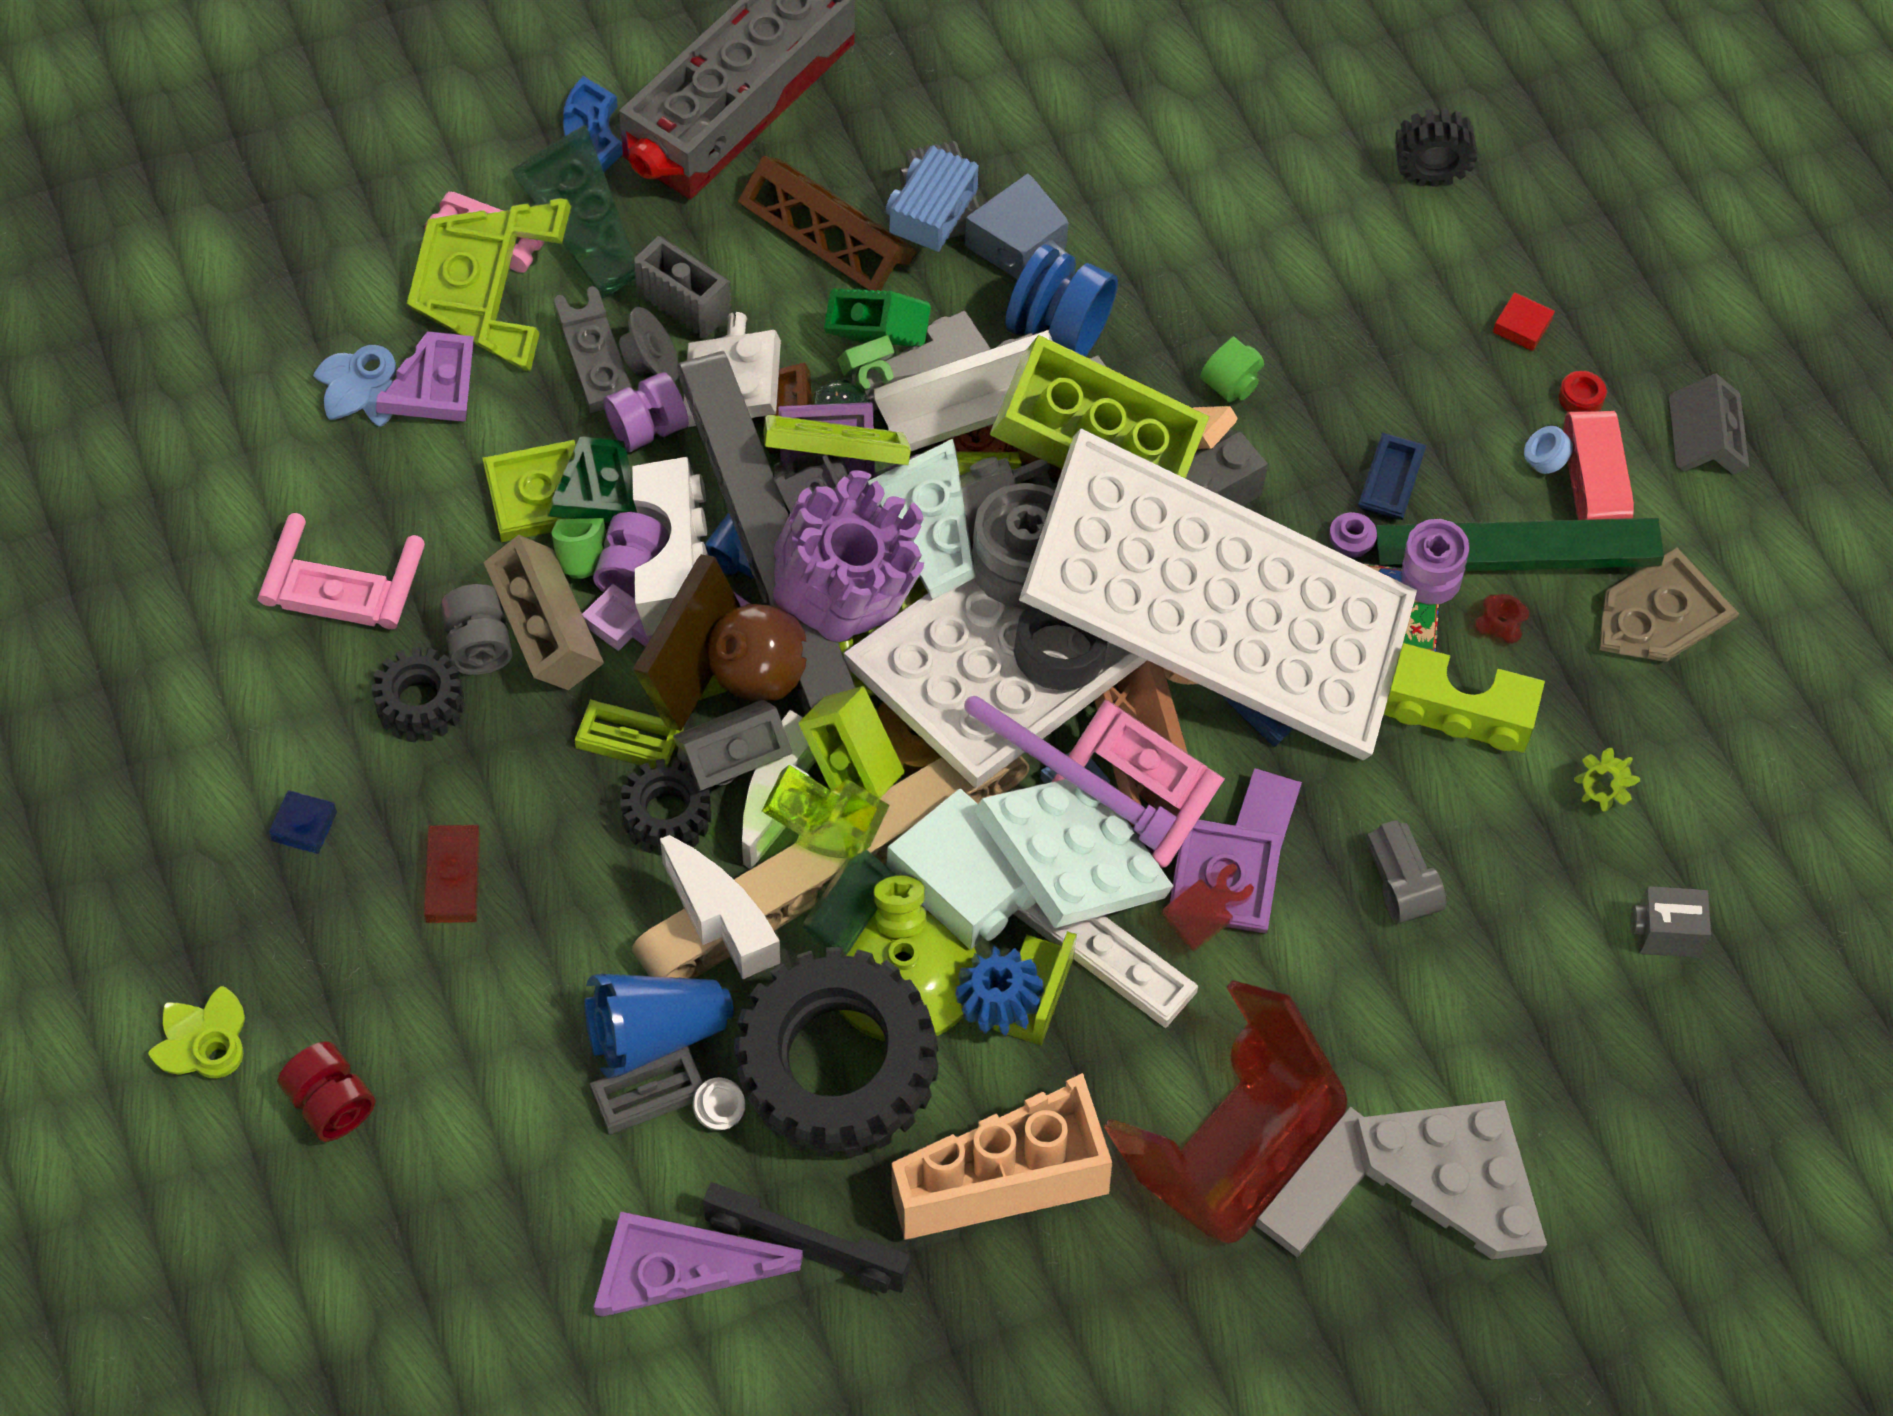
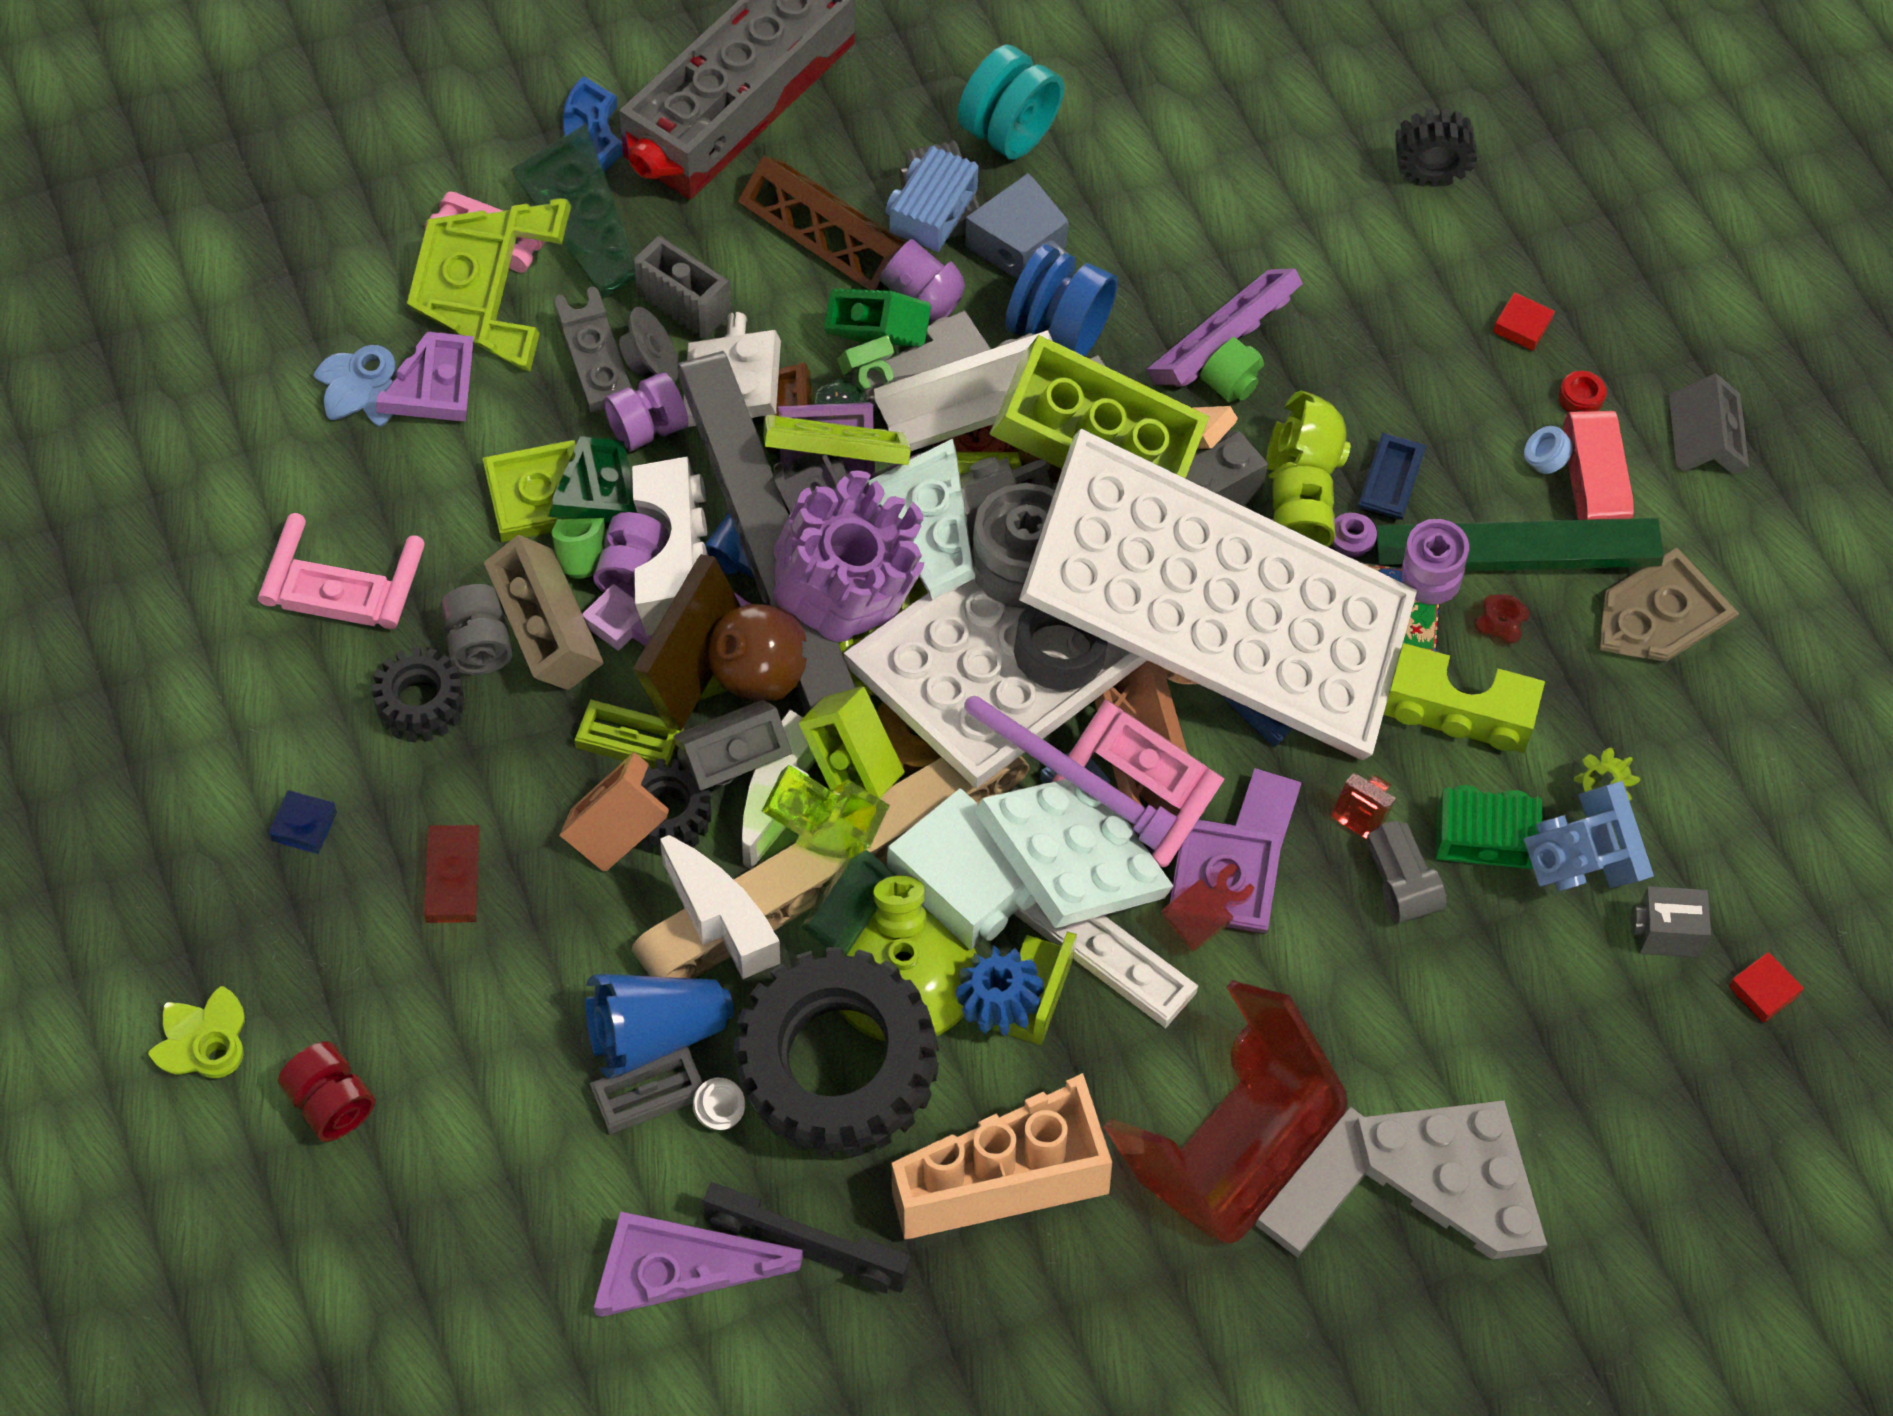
none -> nougat panel [560,752,669,871]
none -> medium lavender piece [878,239,965,323]
none -> teal wheel [957,44,1065,160]
none -> medium lavender plate [1146,269,1303,387]
none -> lime cylinder [1266,390,1351,479]
none -> lime wheel [1272,466,1335,547]
none -> clear red tile [1330,773,1396,839]
none -> green brick [1435,785,1542,870]
none -> medium blue tile [1524,781,1654,891]
none -> red tile [1728,952,1804,1023]

